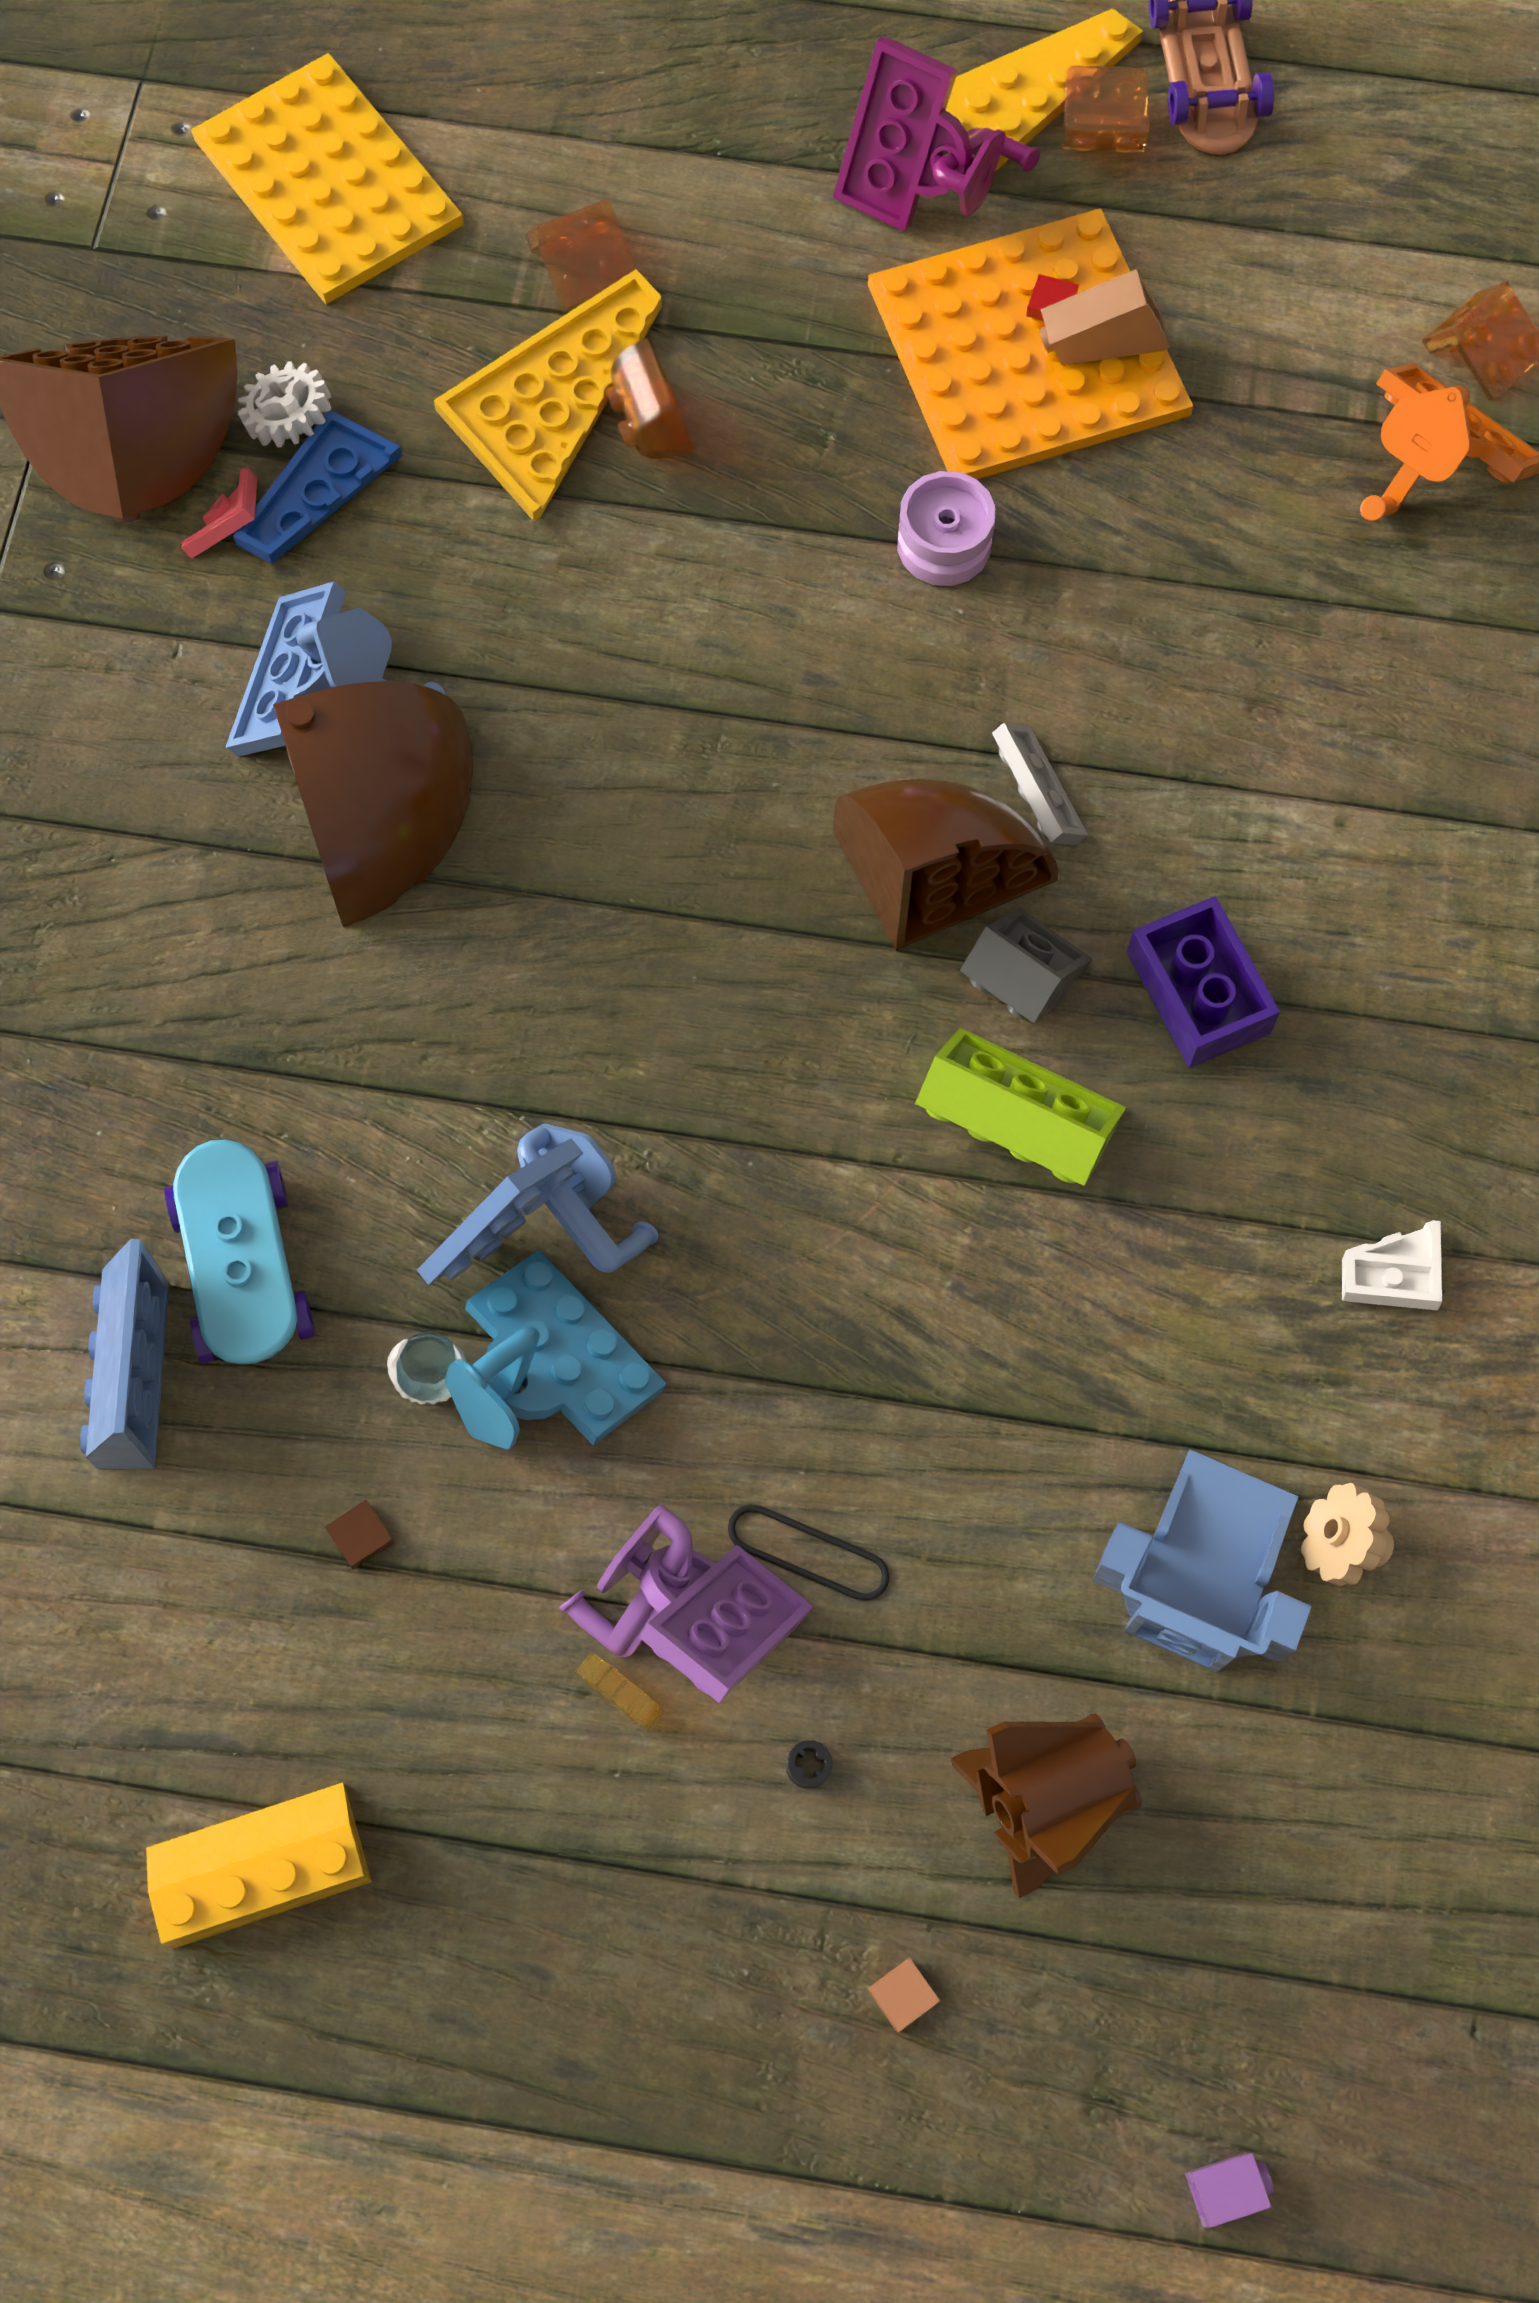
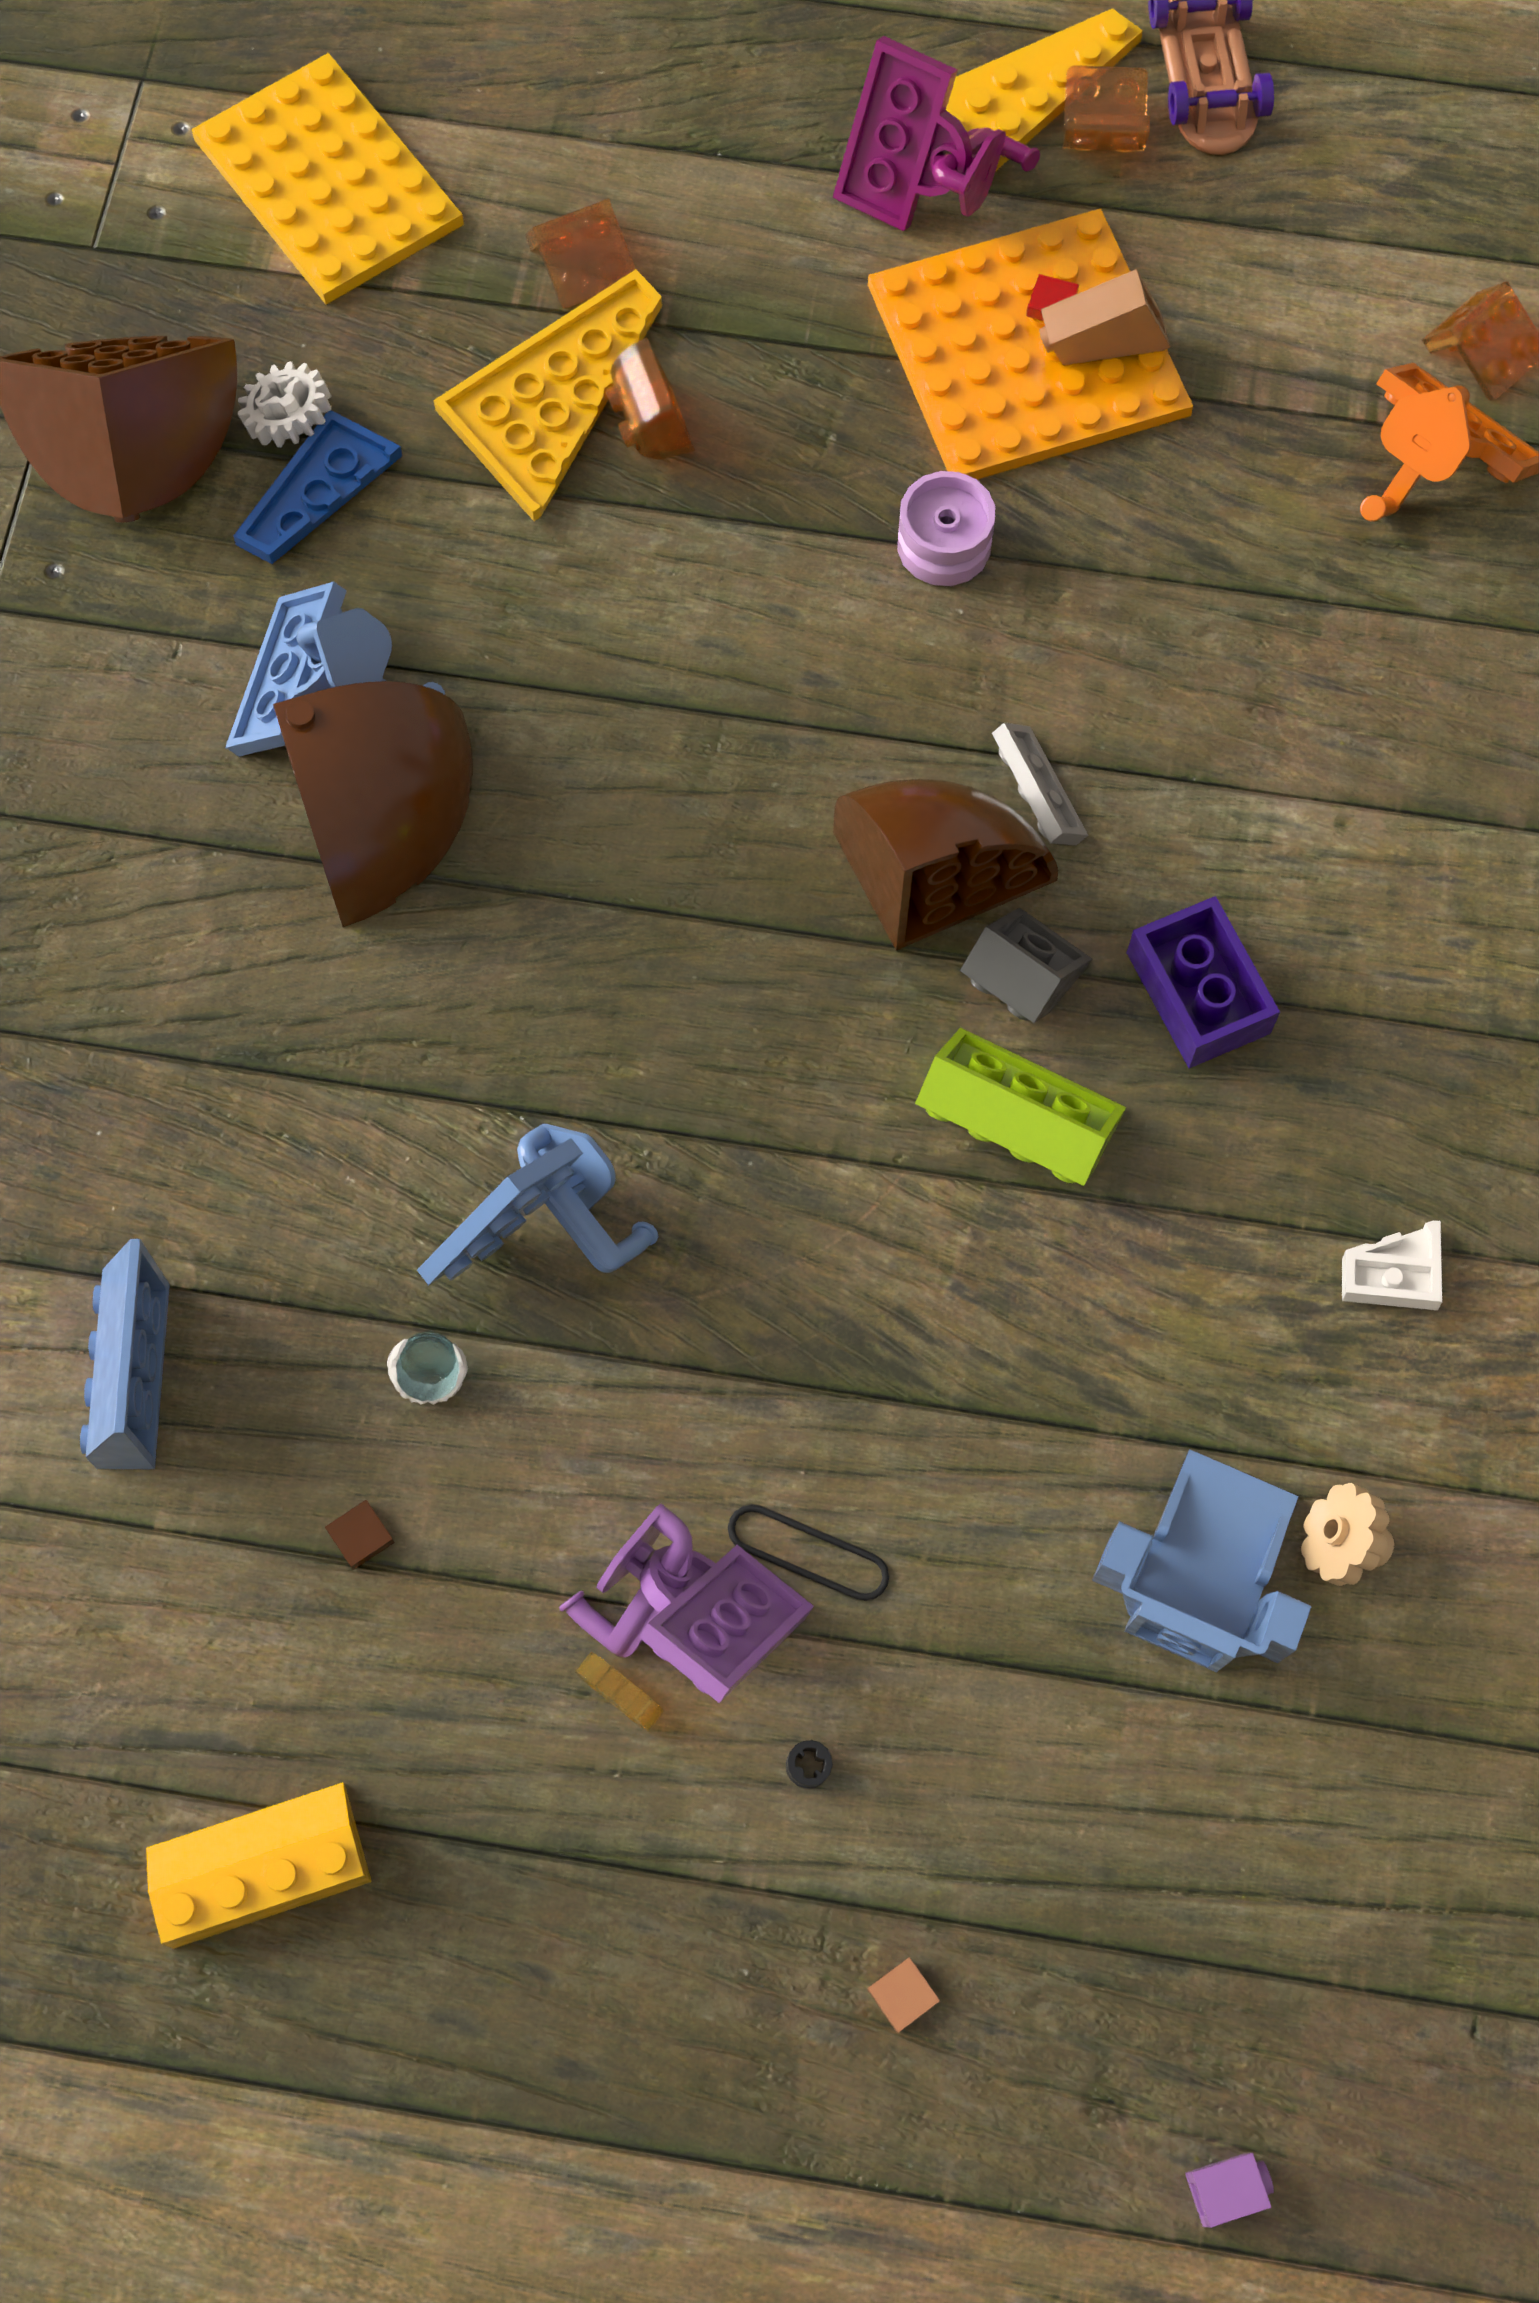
medium azure piece [164,1139,316,1365] -> none
coral tile [181,467,257,559] -> none
dark azure plate [445,1250,667,1450] -> none
reddish brown brick [951,1713,1142,1898] -> none

